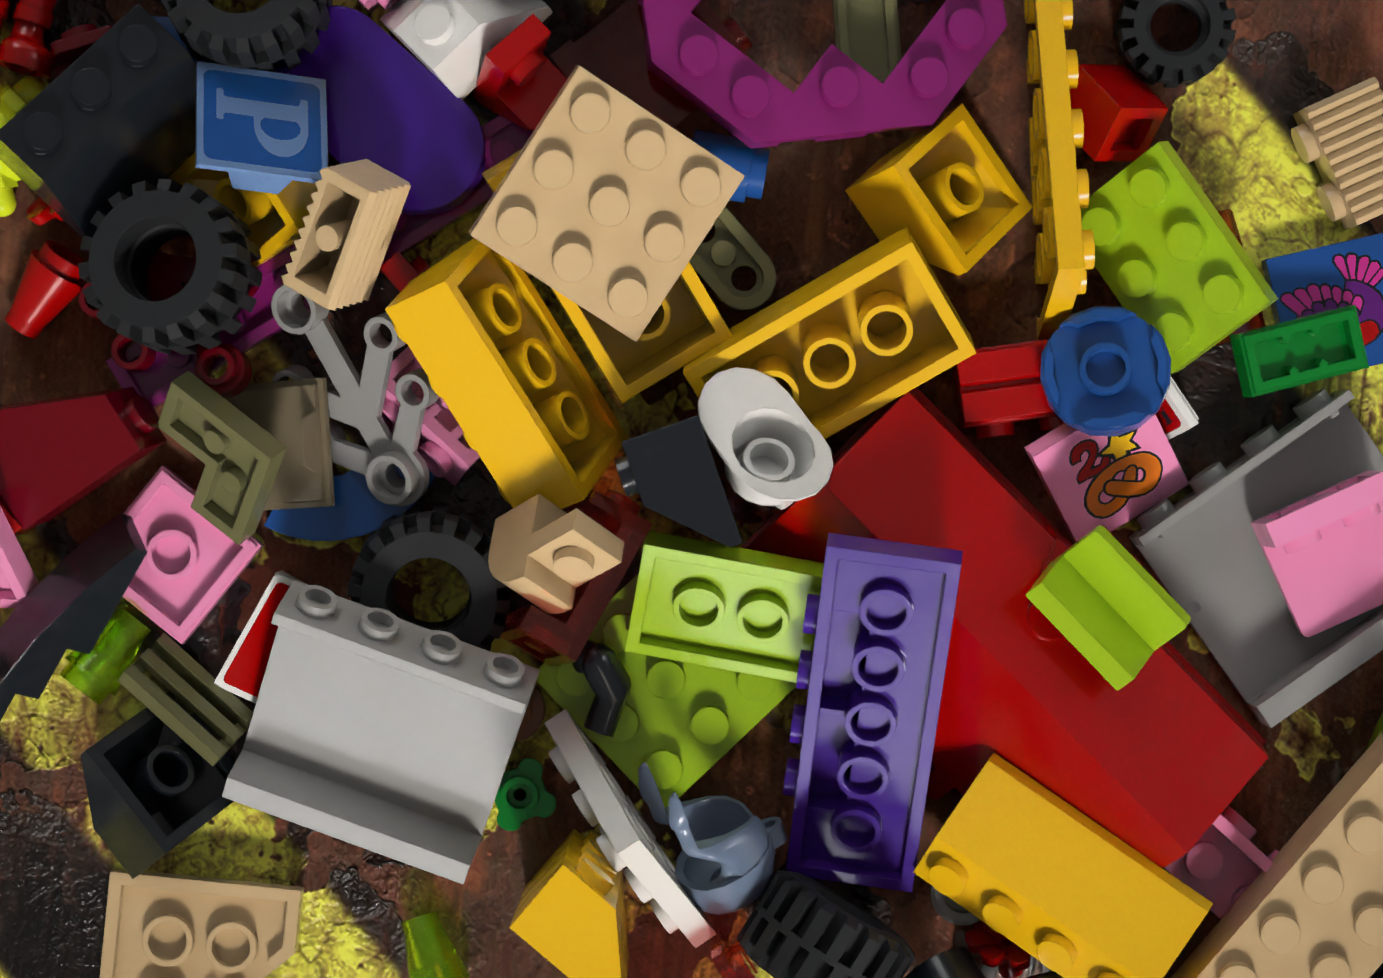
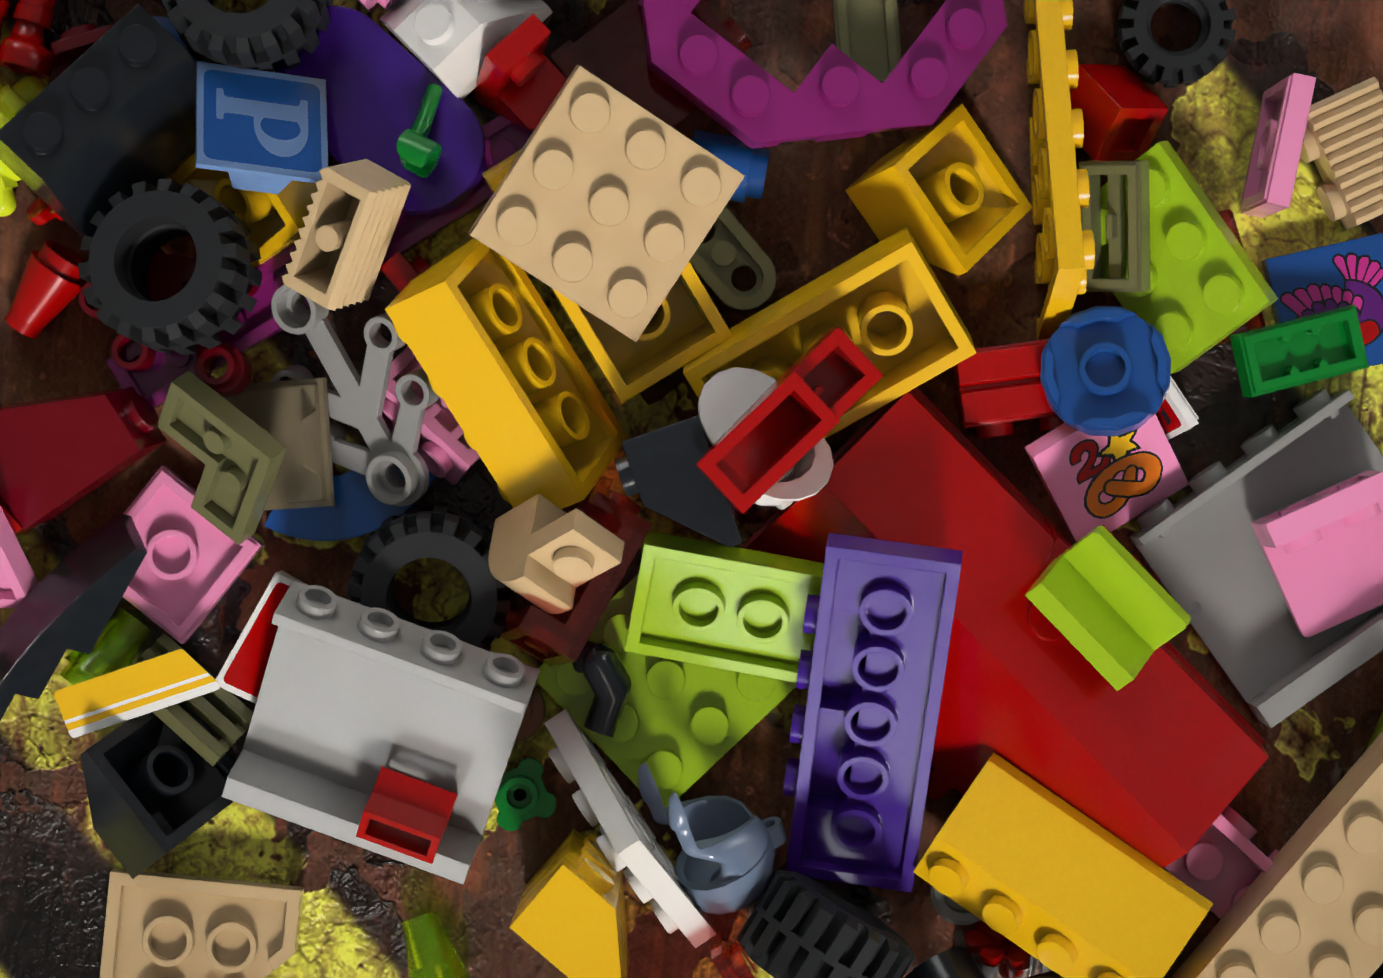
none -> yellow sticker [54,649,220,738]
none -> red piece [356,766,458,864]
none -> green hand [396,84,443,178]
none -> red slope [695,327,883,514]
none -> olive tile [1079,160,1151,292]
none -> bright pink tile [1239,73,1316,218]

